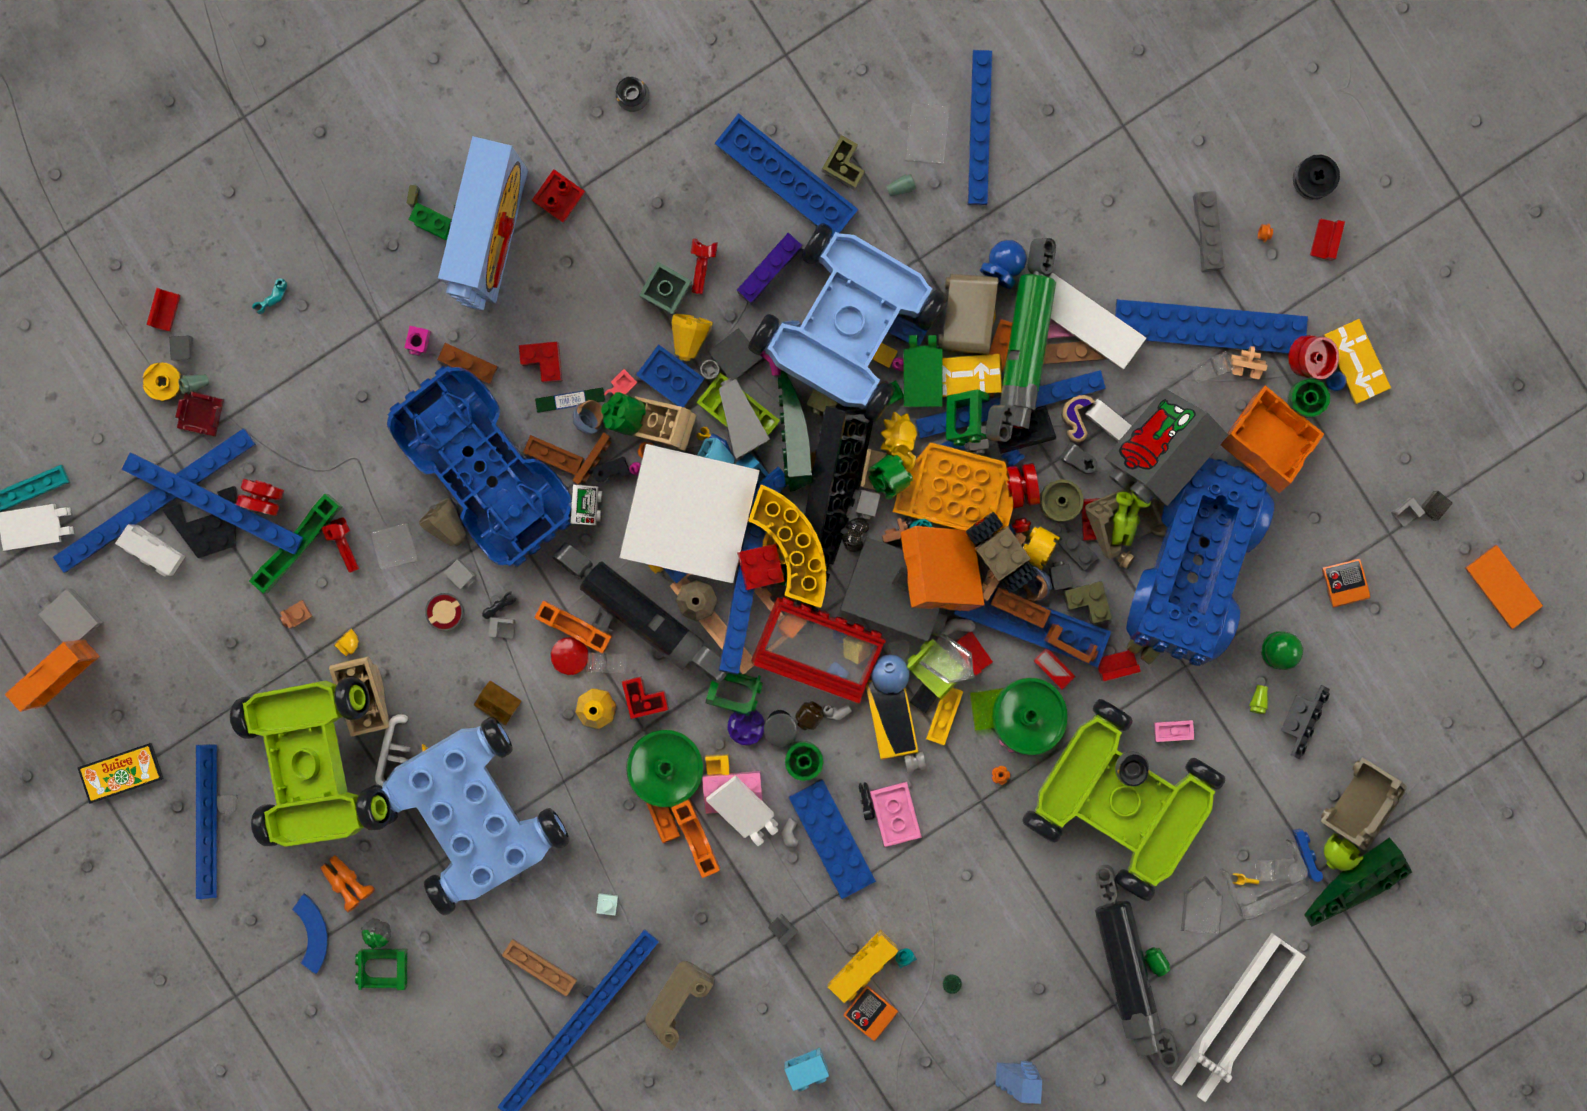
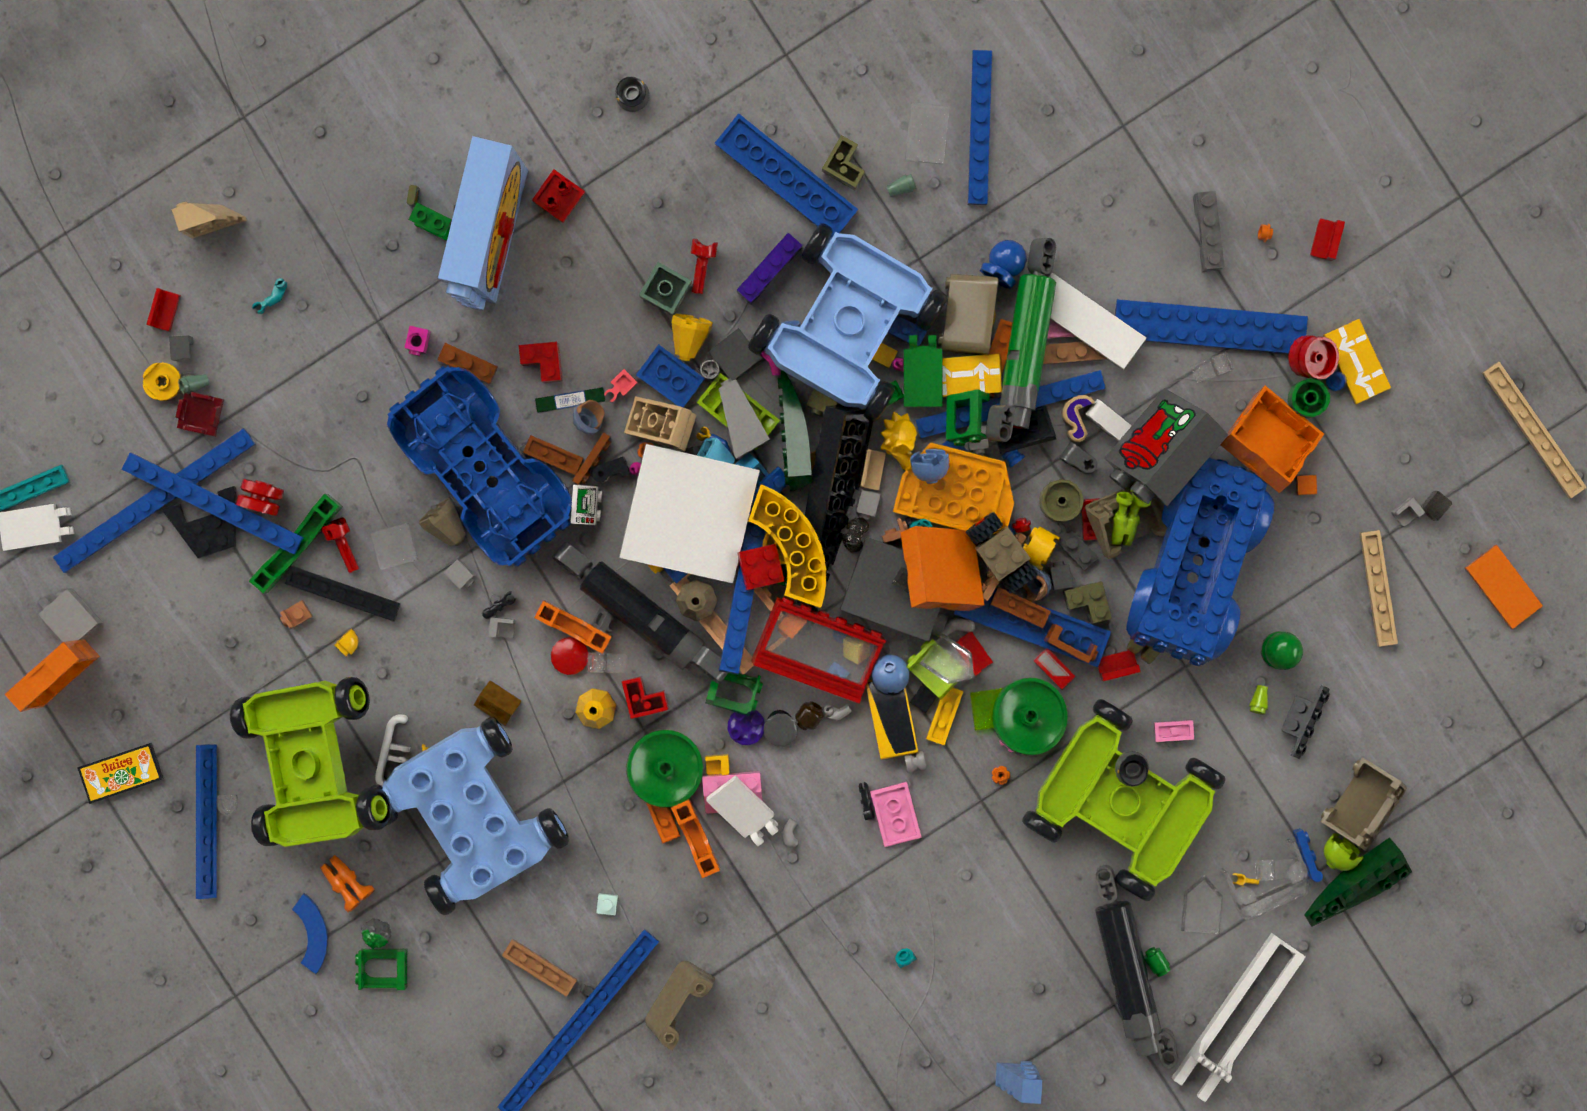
white wedge [115,524,186,577] -> none
tan brick [329,656,389,737] -> none
tile [425,593,464,631] -> none
green brick [601,392,646,436] -> none
dark grey panel [768,913,797,946] -> none
medium azure brick [784,1048,829,1092] -> none
green brick [785,741,823,781] -> none
blue plate [789,779,876,899] -> none
yellow wedge [827,929,898,1003] -> none
slope [843,986,899,1041] -> none
green brick [868,455,913,500] -> none
clear green plate [943,974,962,994] -> none
red wheel [1007,463,1040,508] -> none
tan plate [1118,551,1135,569] -> none
light nougat hips [1230,346,1267,379] -> none
black wheel [1293,154,1340,200] -> none
slope [1322,559,1370,608] -> none
none -> tan wedge [172,202,247,239]
none -> black plate [285,566,401,622]
none -> medium blue cylinder [910,449,949,484]
none -> orange tile [1296,475,1317,495]
none -> tan plate [1360,530,1398,647]
none -> tan plate [1482,362,1587,499]

